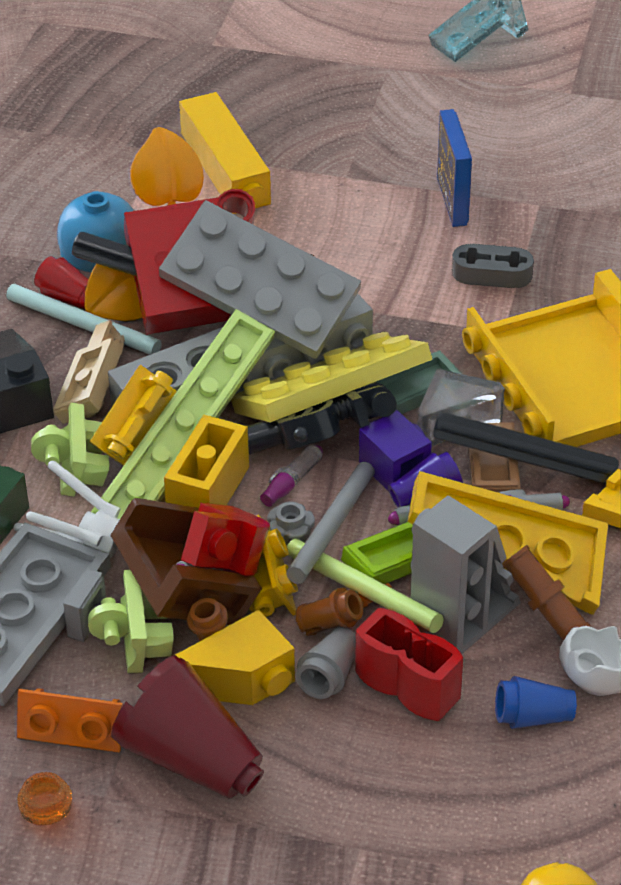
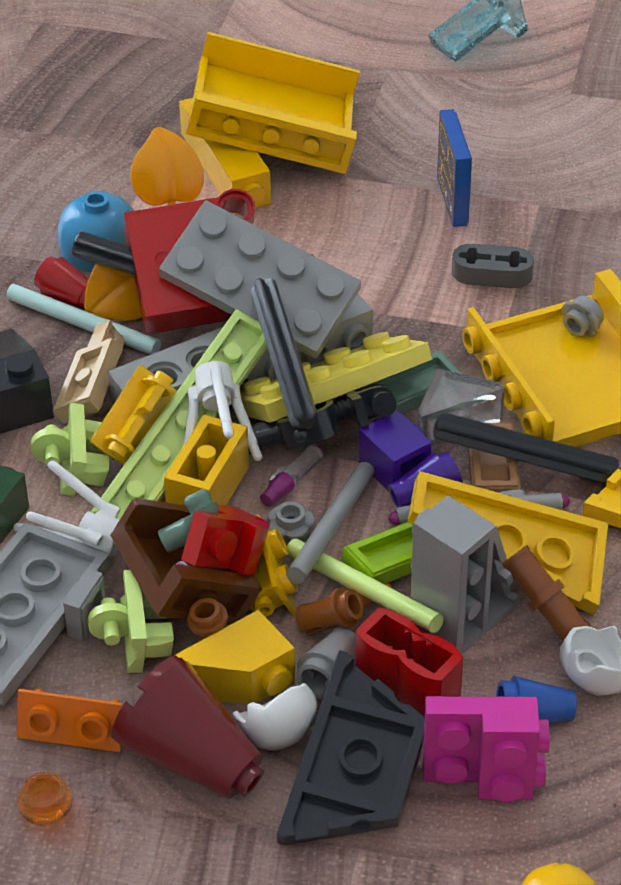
none -> sand green arm [158,489,219,553]
none -> white plant [184,361,262,461]
none -> yellow panel [186,32,360,174]
none -> white hair [232,683,317,751]
none -> black axle [250,278,318,430]
none -> black wing [277,650,425,845]
none -> dark pink plate [423,696,550,802]
none -> light grey plate [562,295,604,337]

